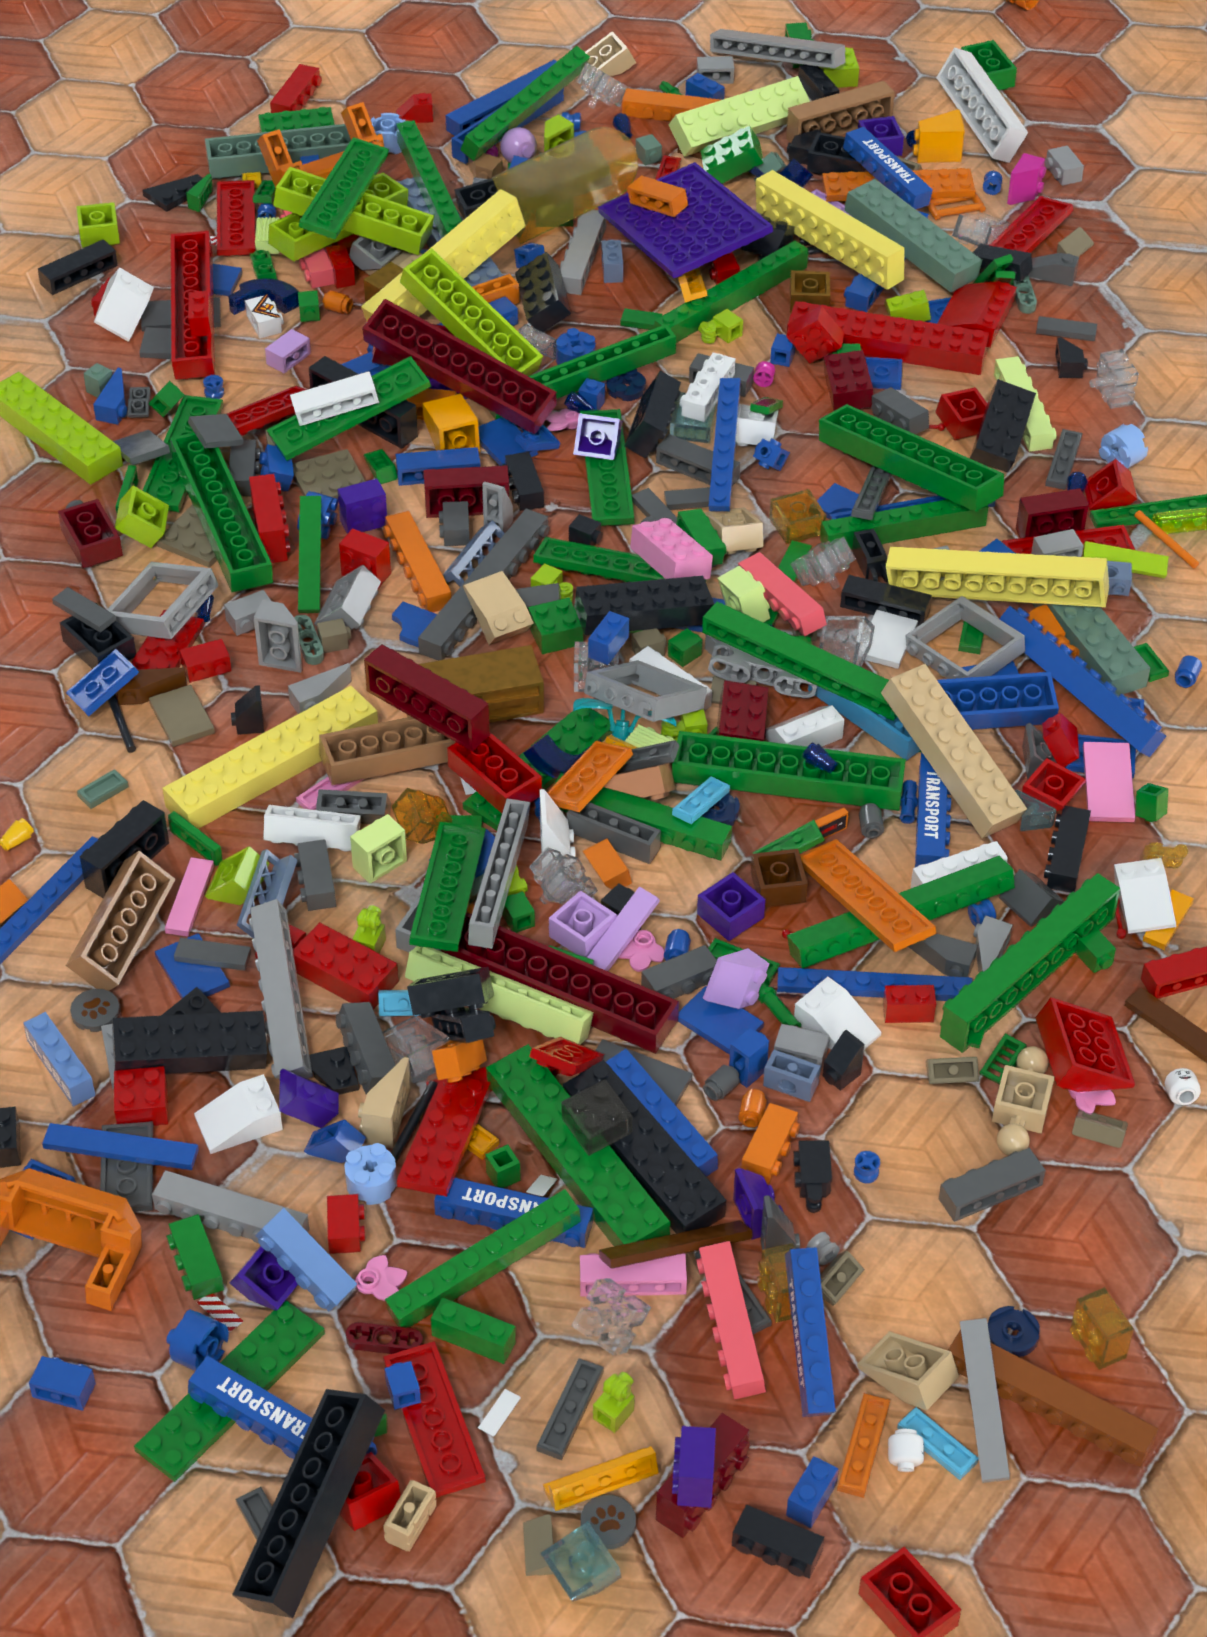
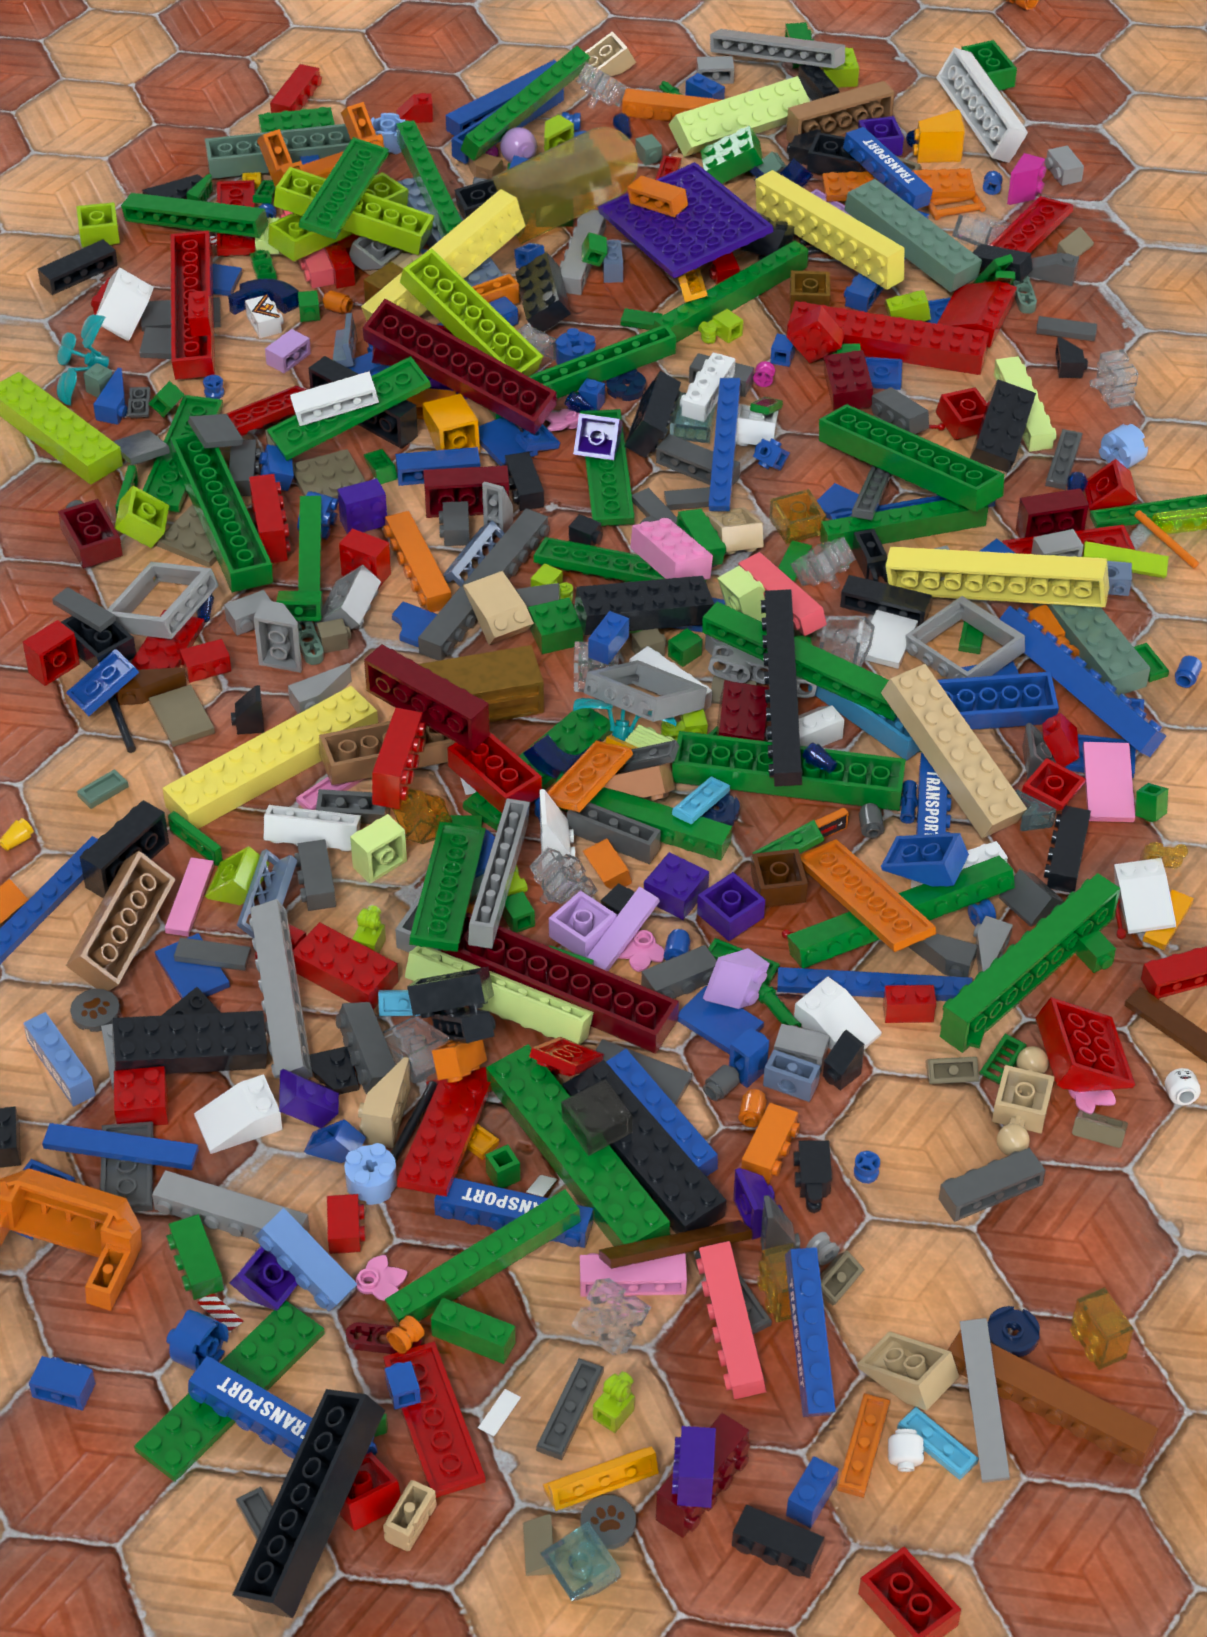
none -> red brick [23,620,80,686]
none -> teal plant [57,315,109,406]
none -> green brick [121,193,269,238]
none -> green brick [276,591,323,621]
none -> sand blue fence [333,313,357,367]
none -> red brick [372,708,426,809]
none -> orange wheel [386,1316,424,1354]
none -> green brick [581,232,607,267]
none -> dark purple brick [644,852,709,920]
none -> black brick [761,589,802,787]
none -> blue slope [881,833,969,887]

